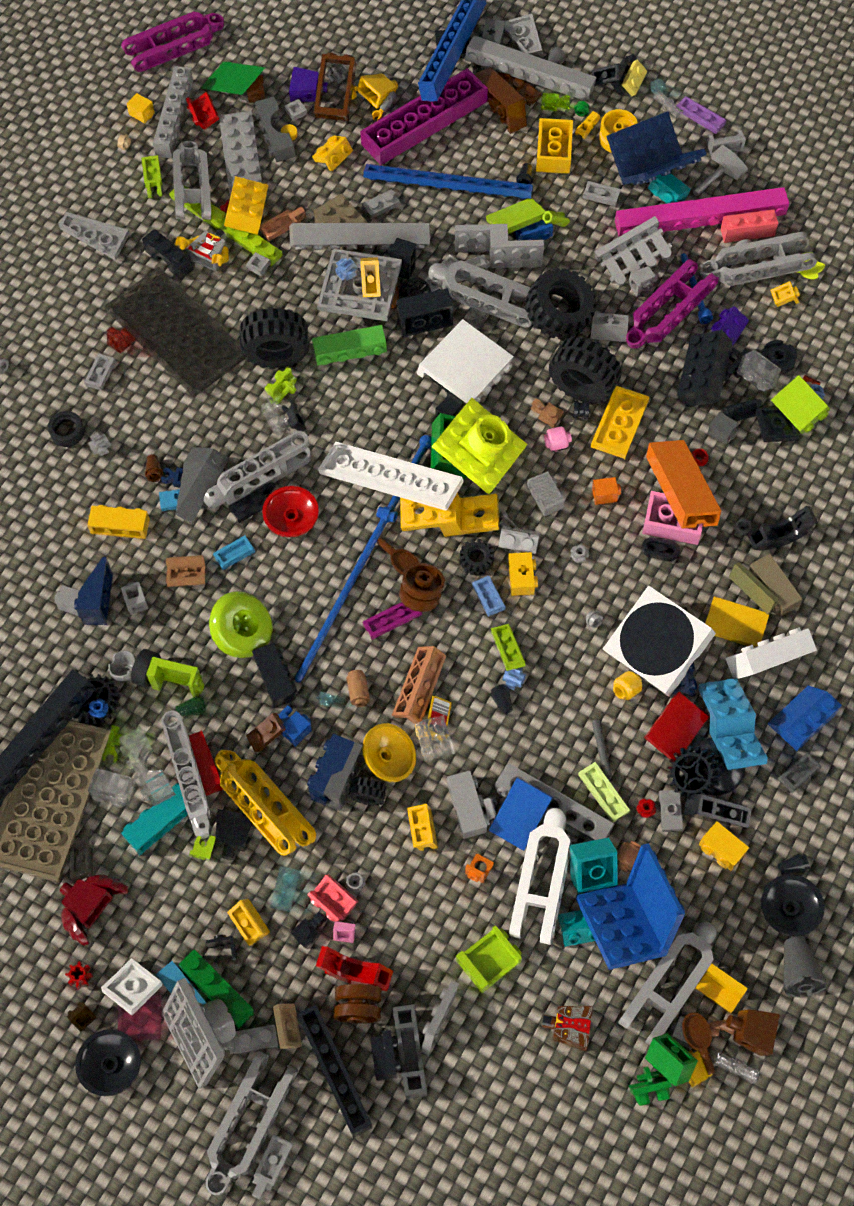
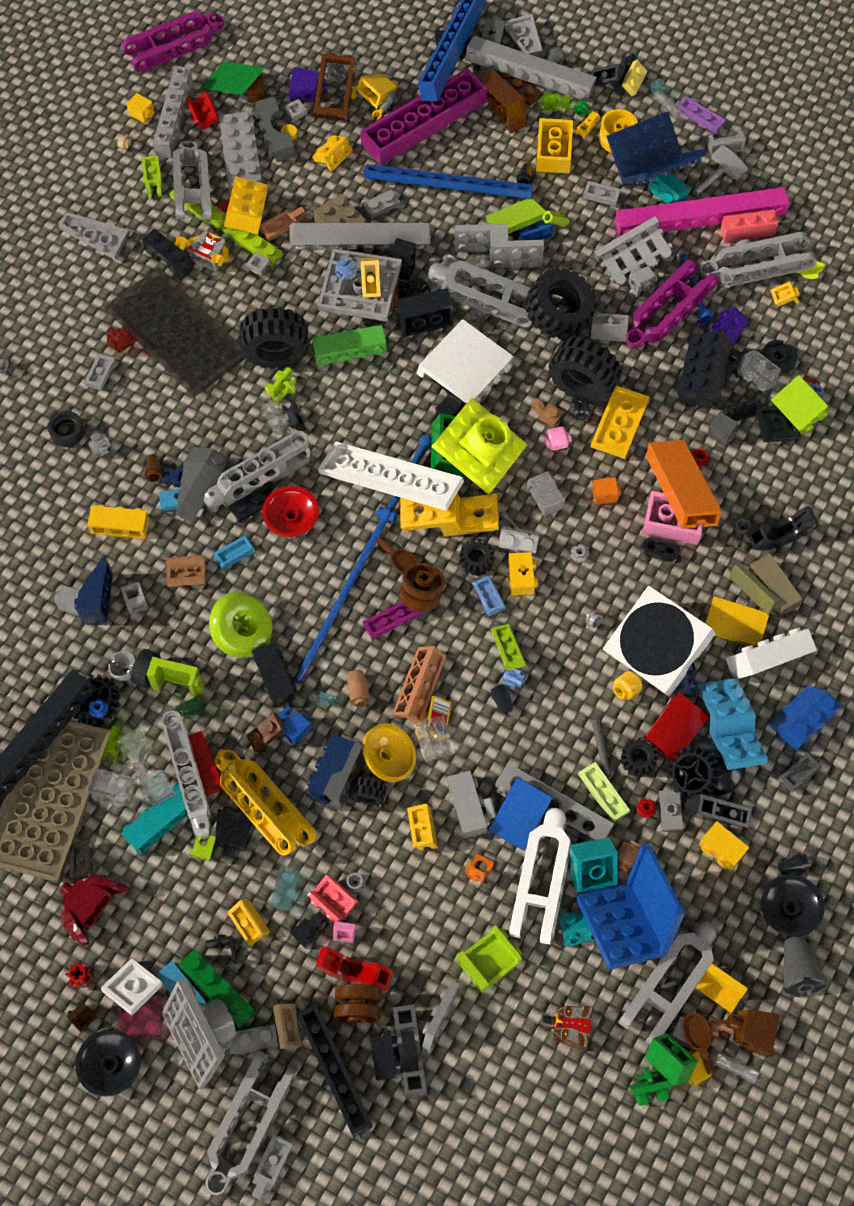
none -> black tyre [621,738,658,777]

